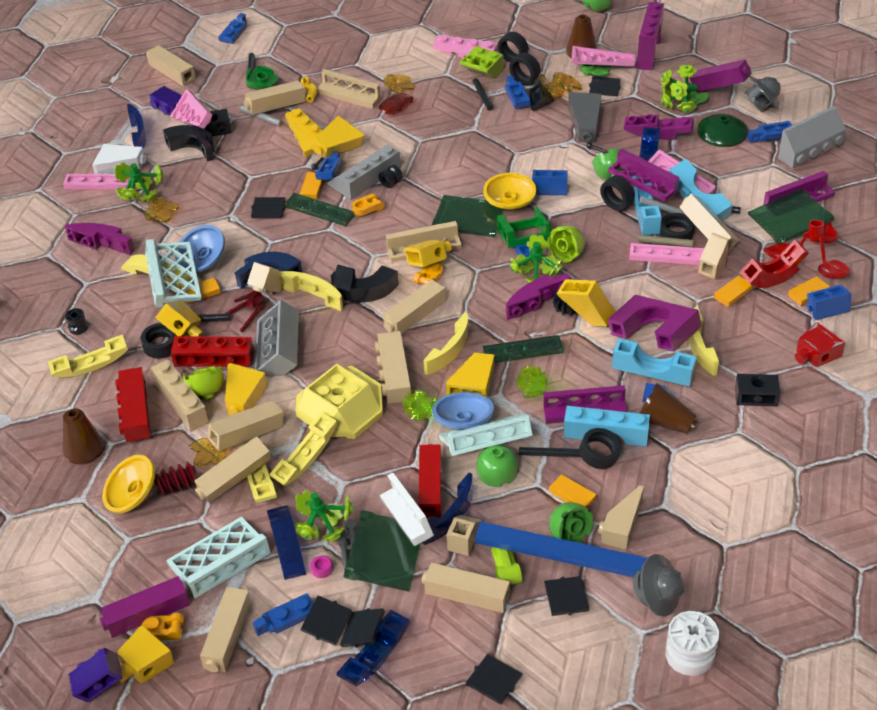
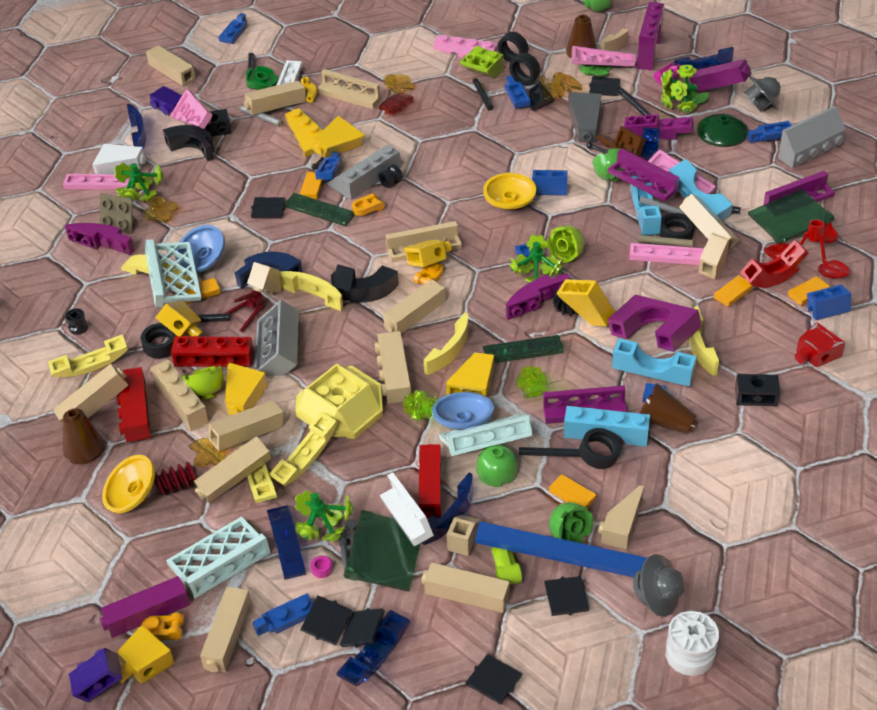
clear green piece [431,195,504,237] -> none
green window [497,207,552,248] -> none
black tyre [600,175,635,211] -> none
none -> tan brick [53,363,129,424]
none -> dark tan hinge [100,193,137,233]
none -> white plate [276,60,302,86]
none -> reddish brown bracket [596,126,649,161]
none -> tan slope [600,29,628,52]
none -> black bar [618,88,651,116]
none -> dark pink hips [654,62,681,87]
none -> clear blue slope [674,47,734,76]

